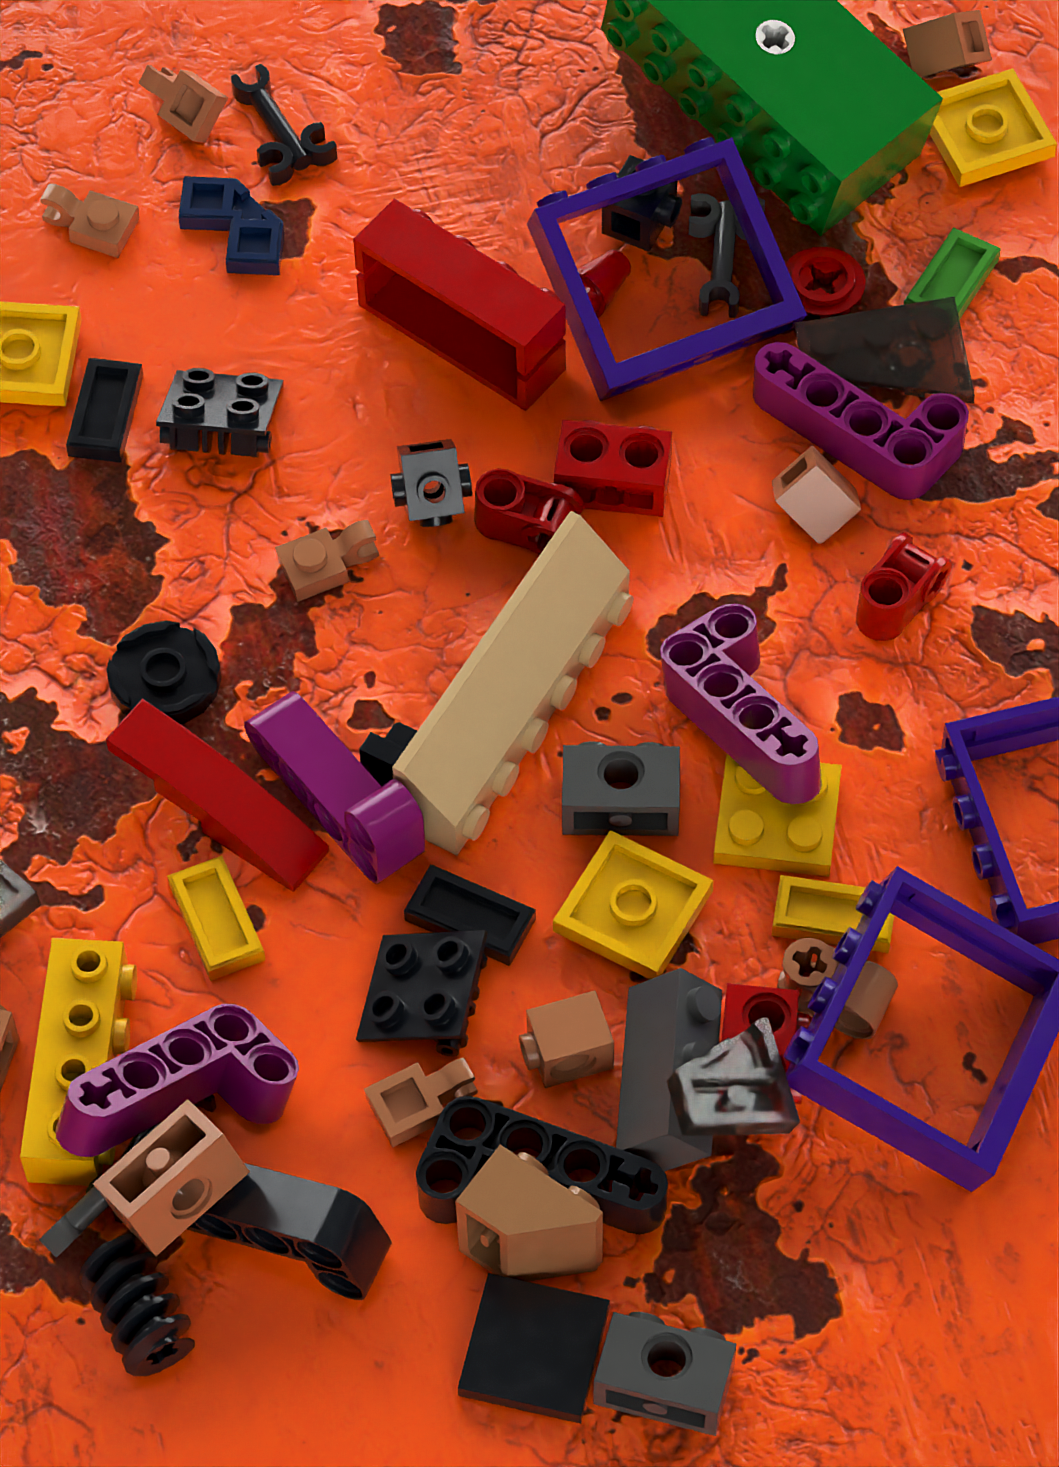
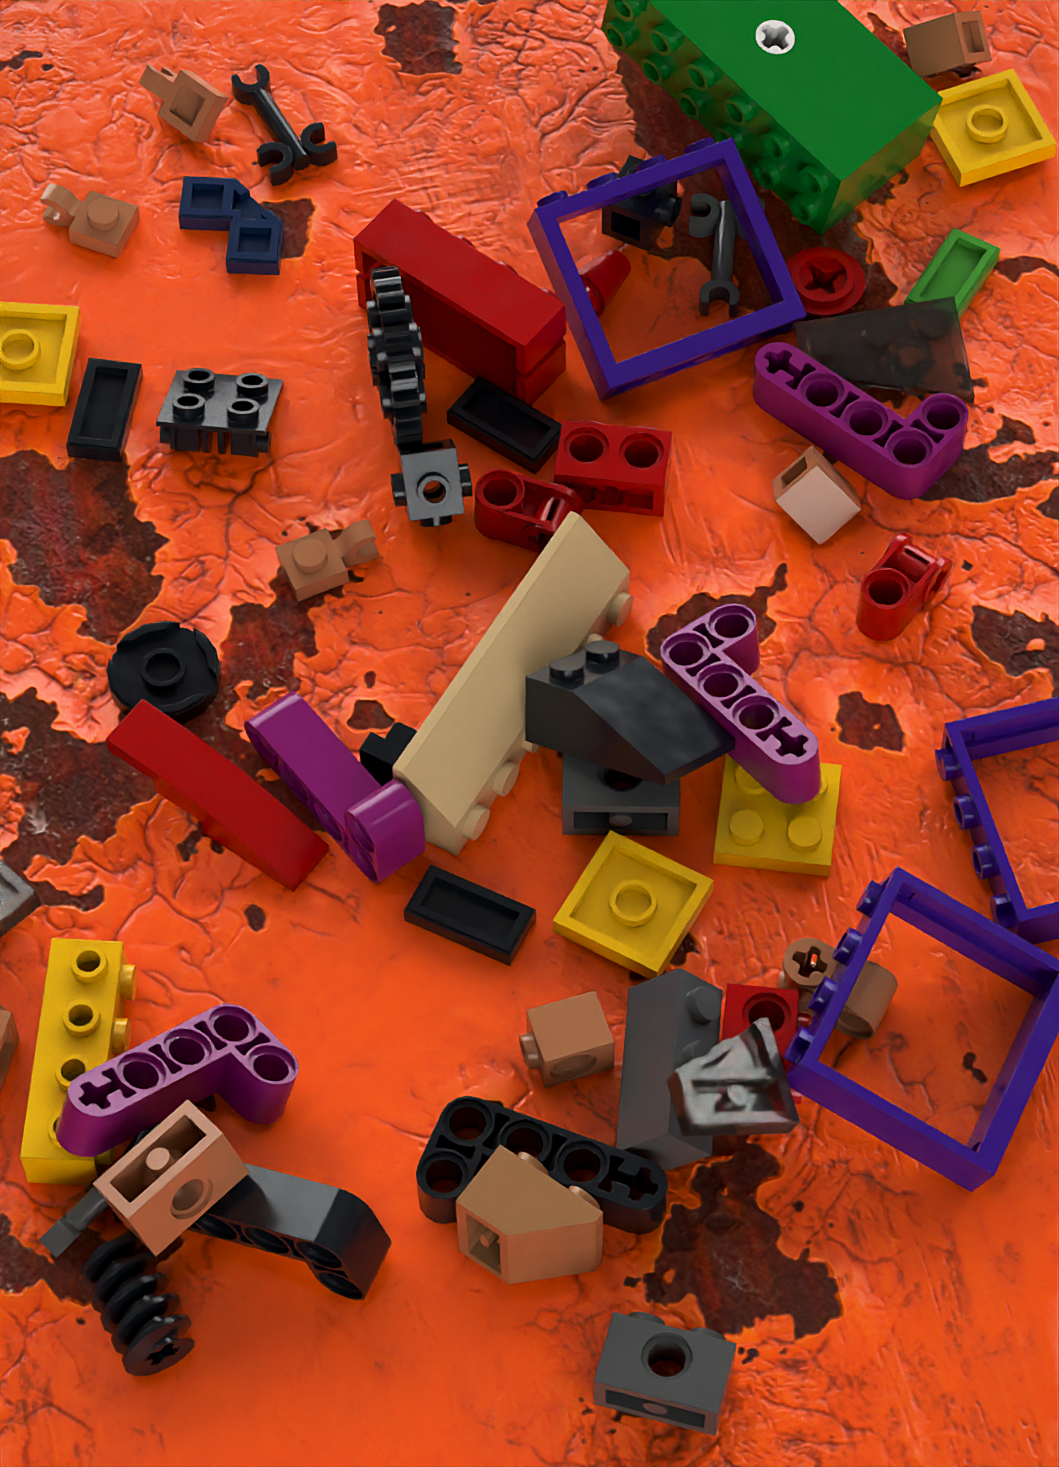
yellow tile [167,855,265,981] -> none
black hinge [356,930,488,1057] -> none
nougat plate [364,1058,478,1148] -> none
black tile [458,1273,610,1424] -> none
yellow tile [772,875,894,953] -> none
none -> black gear [366,266,427,447]
none -> black tile [447,376,562,474]
none -> black slope [525,640,735,786]

